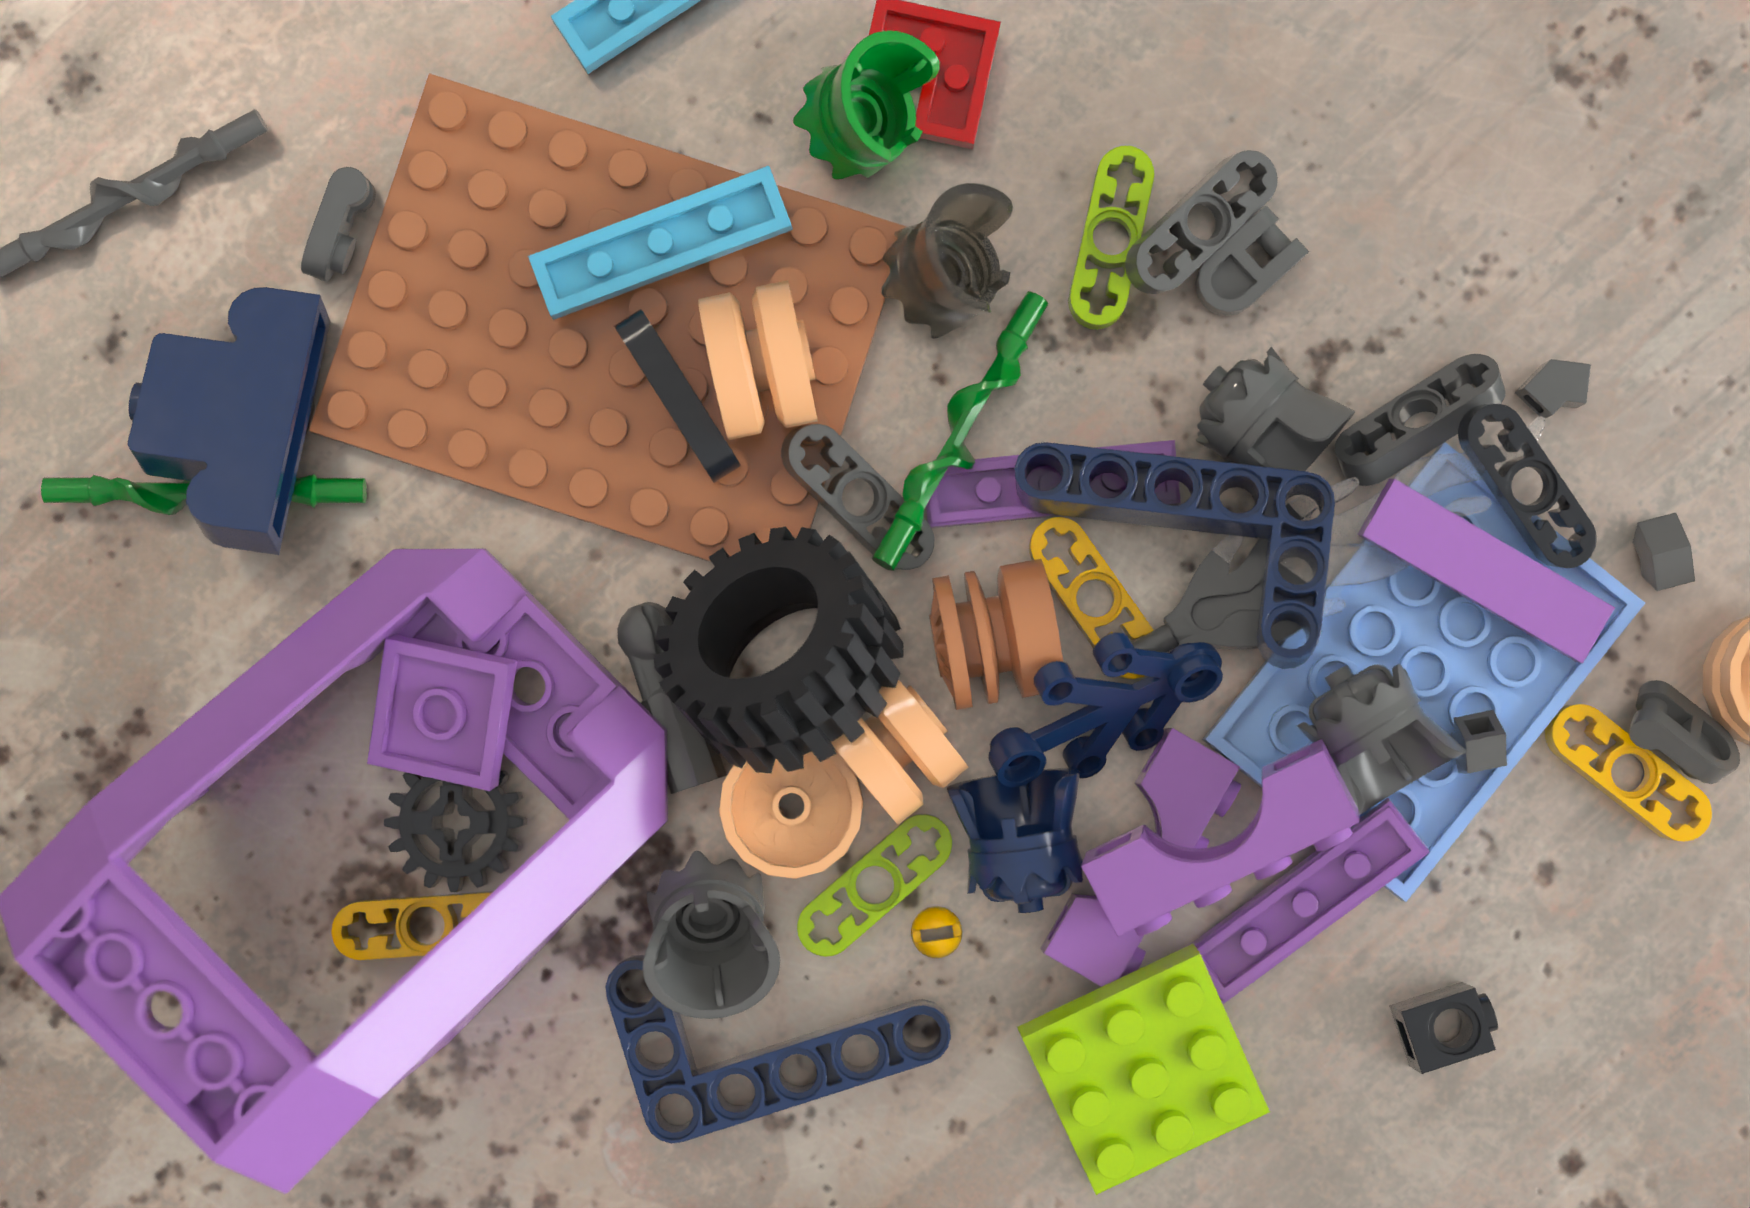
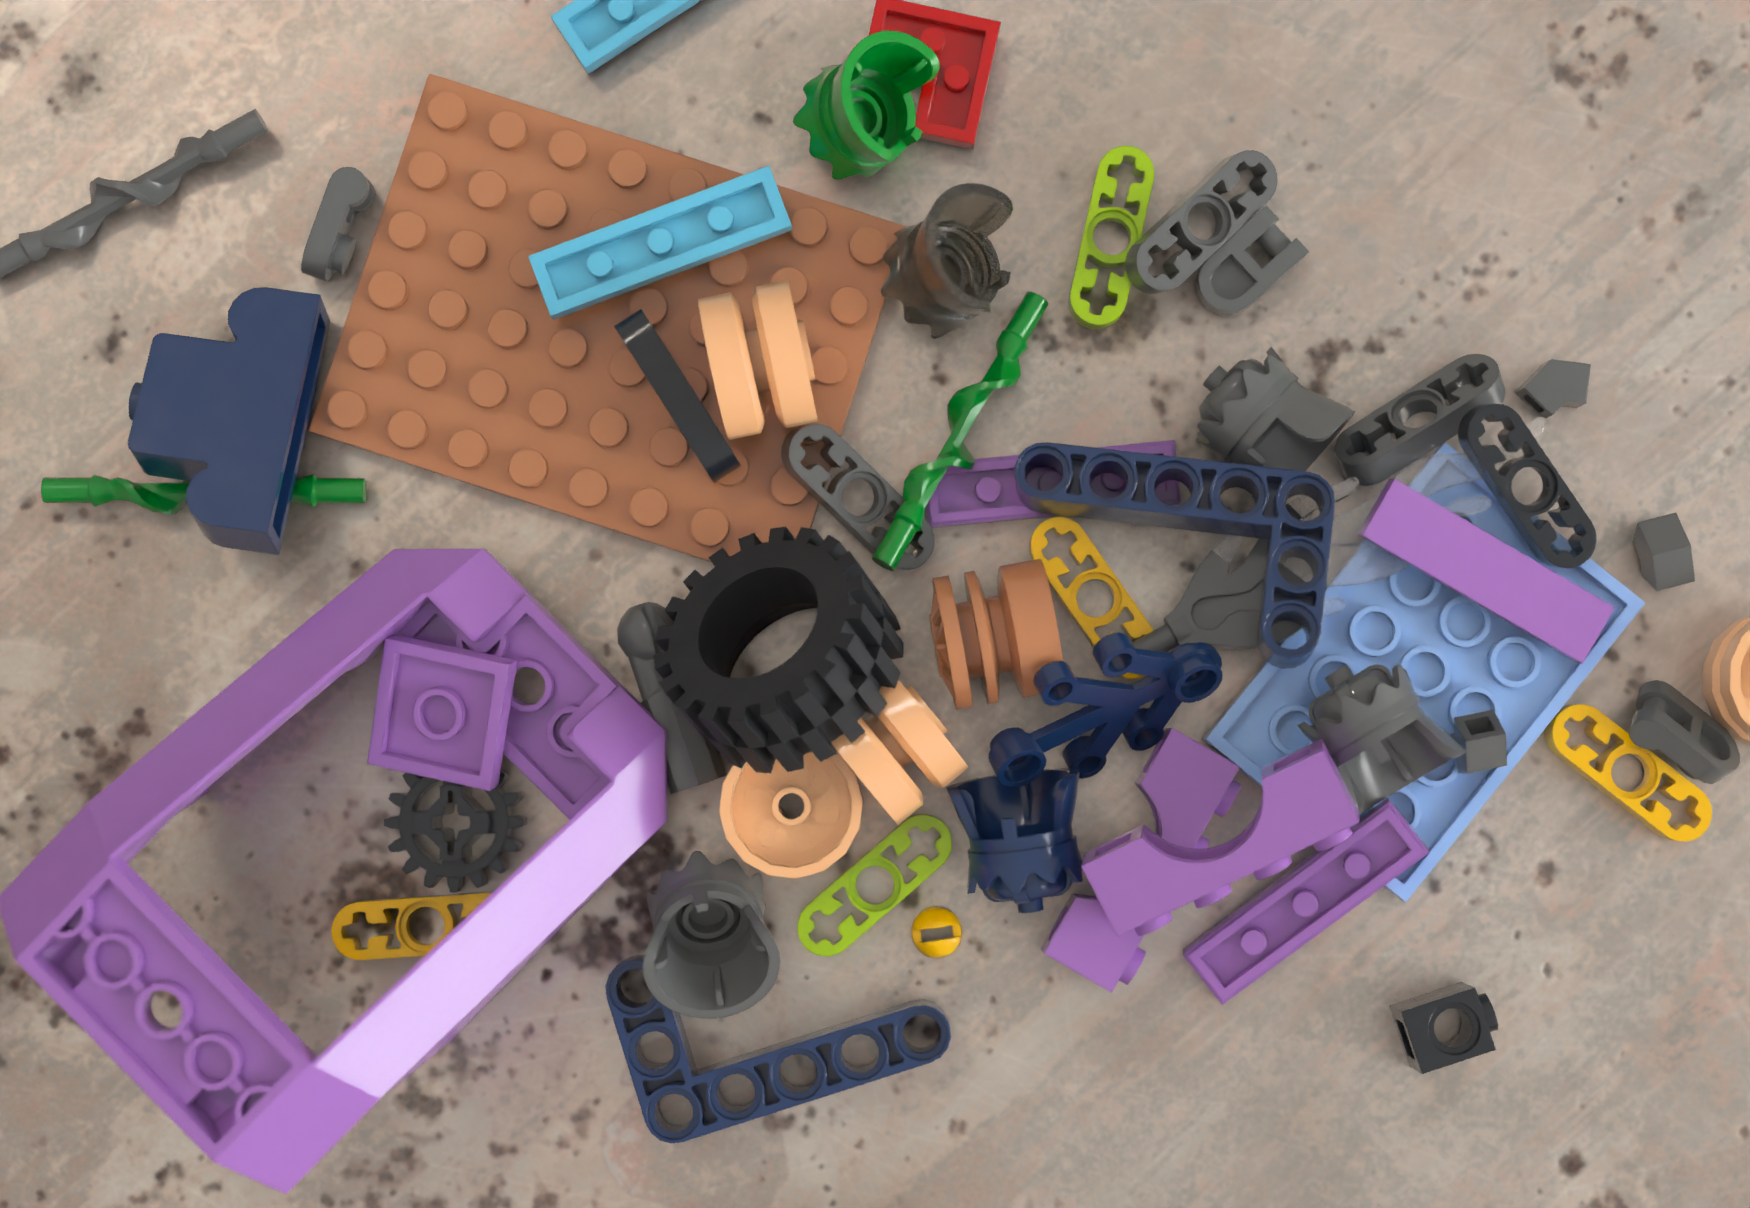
lime plate [1017,943,1270,1195] -> none

